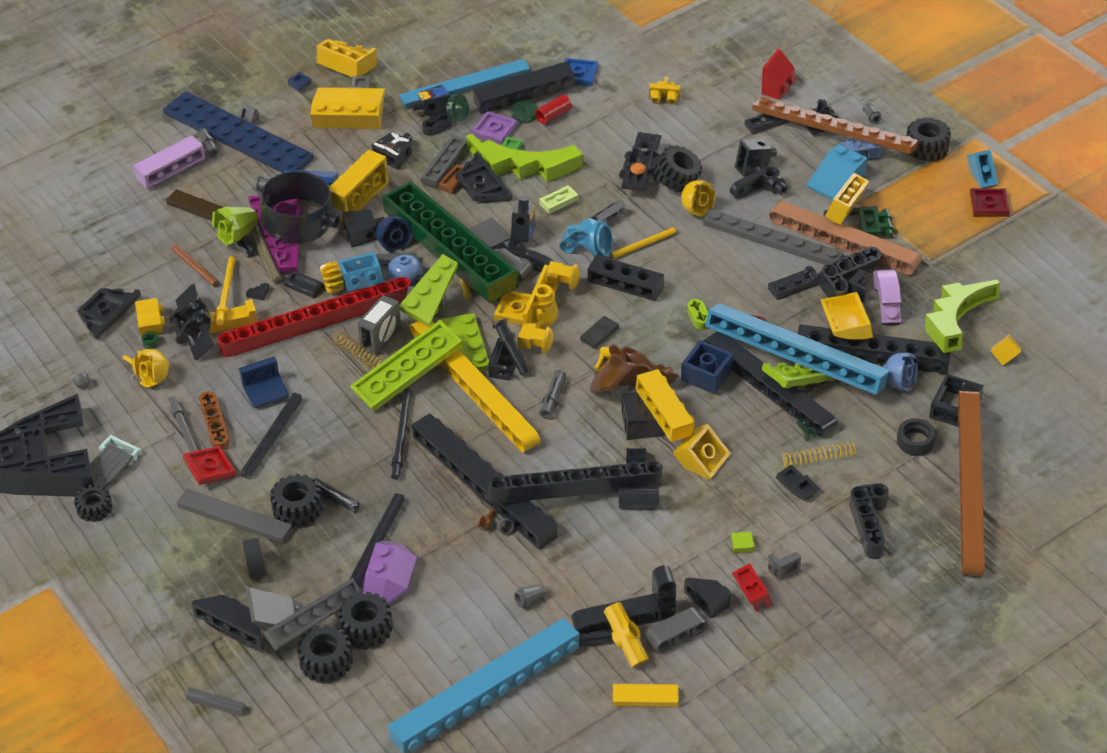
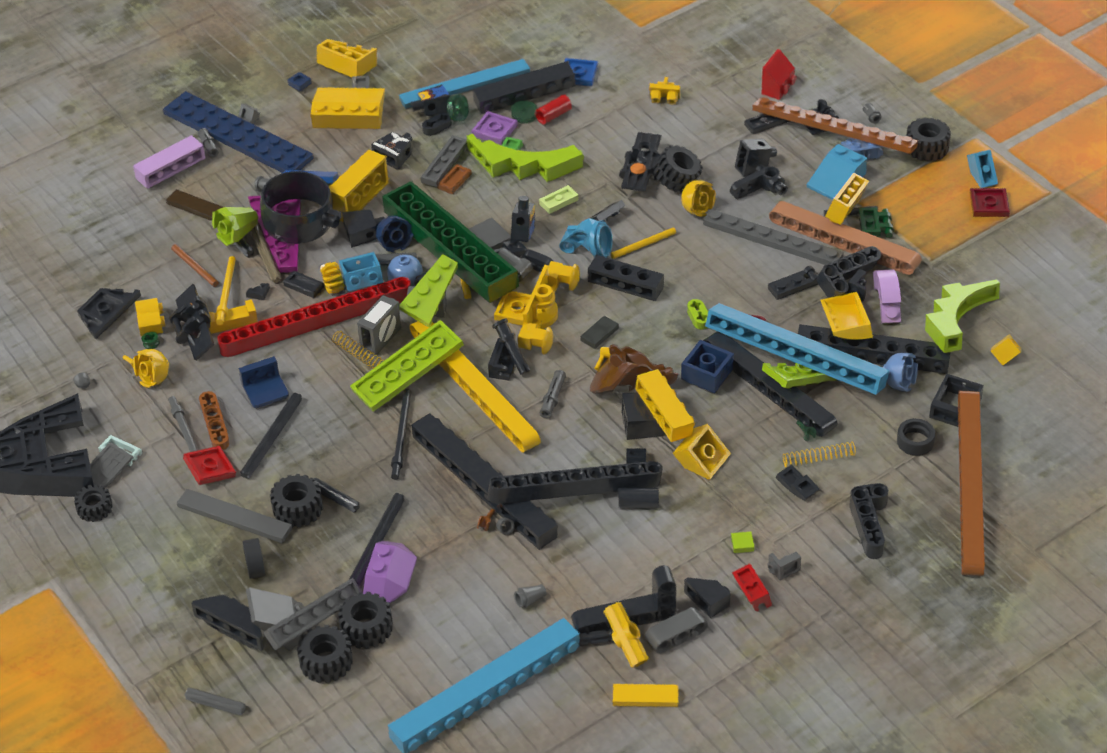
lime wing [438,313,489,372] -> none
black wing [455,152,512,201] -> none

